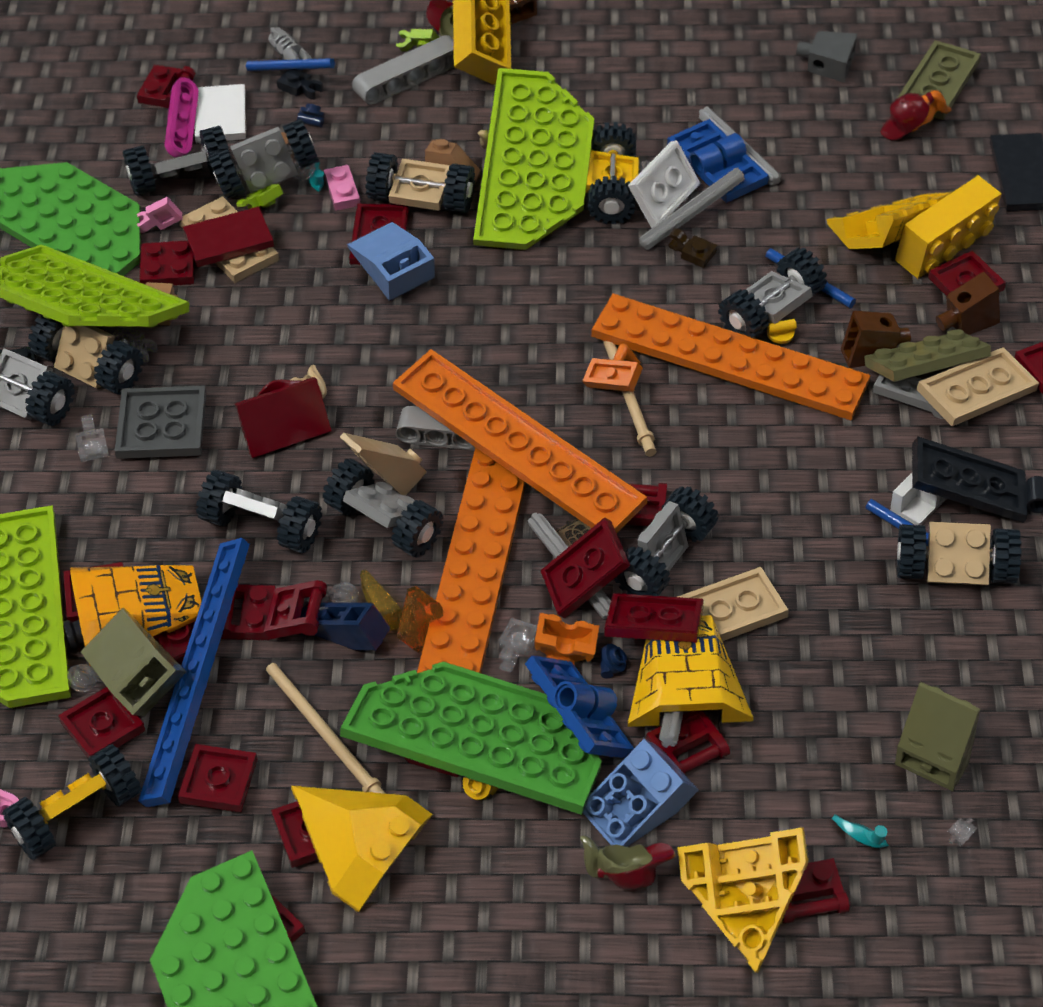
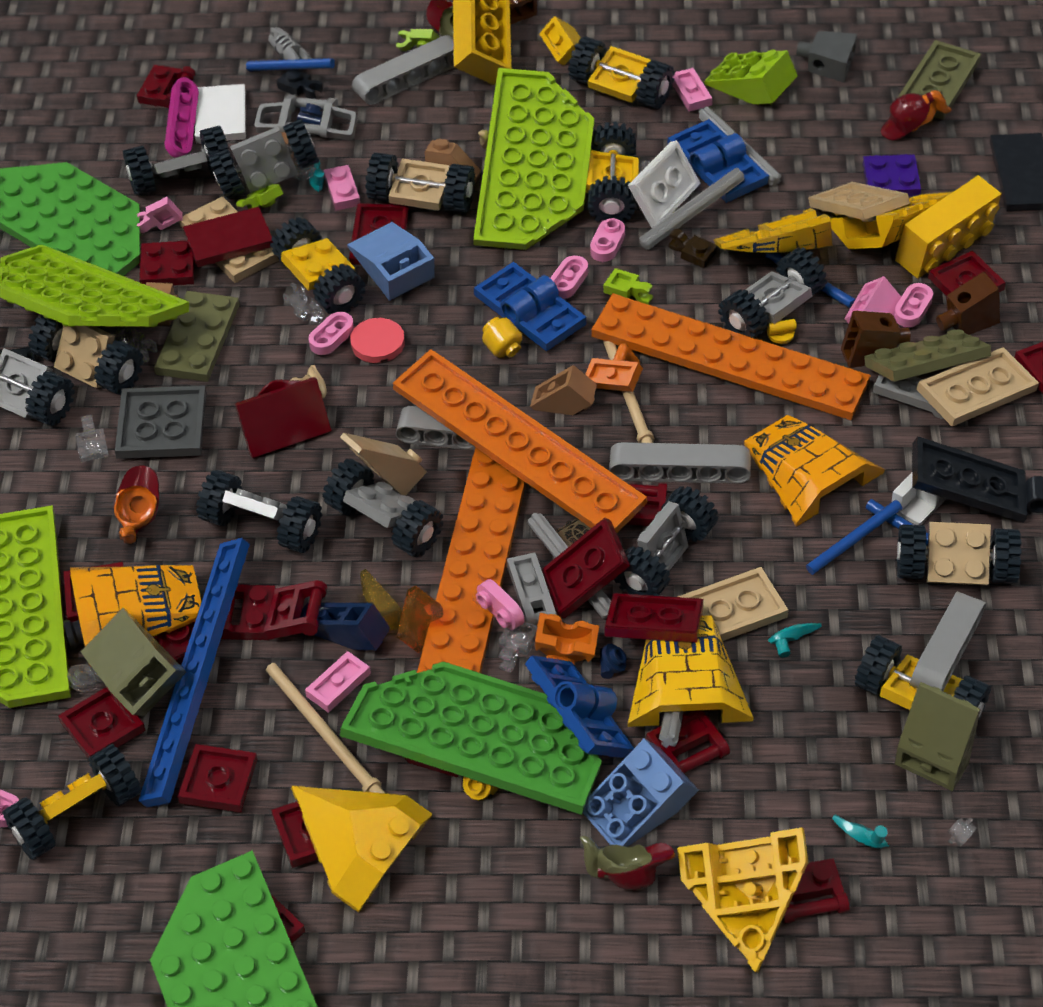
clear plate [329,582,359,603] -> none
none -> orange hair [114,465,159,544]
none -> olive plate [154,291,240,382]
none -> light grey bar [255,94,357,141]
none -> plate [271,217,366,314]
none -> clear plate [283,282,325,323]
none -> bright pink plate [305,651,371,713]
none -> bright pink plate [309,312,354,355]
none -> coral tile [350,318,405,363]
none -> blue plate [474,262,587,351]
none -> bright pink plate [476,579,525,630]
none -> yellow head [482,317,522,358]
none -> light grey plate [507,552,556,630]
none -> medium nougat slope [530,365,597,415]
none -> yellow panel [539,16,581,66]
none -> bright pink plate [550,256,588,299]
none -> plate [568,36,675,109]
none -> bright pink plate [590,218,625,262]
none -> lime plate [603,268,653,304]
none -> light grey beam [609,442,751,484]
none -> bright pink plate [672,68,712,112]
none -> lime slope [704,49,798,105]
none -> yellow wedge [714,208,833,253]
none -> light orange wedge [744,415,885,527]
none -> teal bar [768,623,822,658]
none -> blue bar [806,500,902,575]
none -> tan plate [808,182,910,222]
none -> bright pink panel [844,276,901,324]
none -> black plate [855,635,991,720]
none -> dark purple plate [863,154,921,197]
none -> bright pink plate [894,283,933,327]
none -> light grey beam [910,591,986,691]

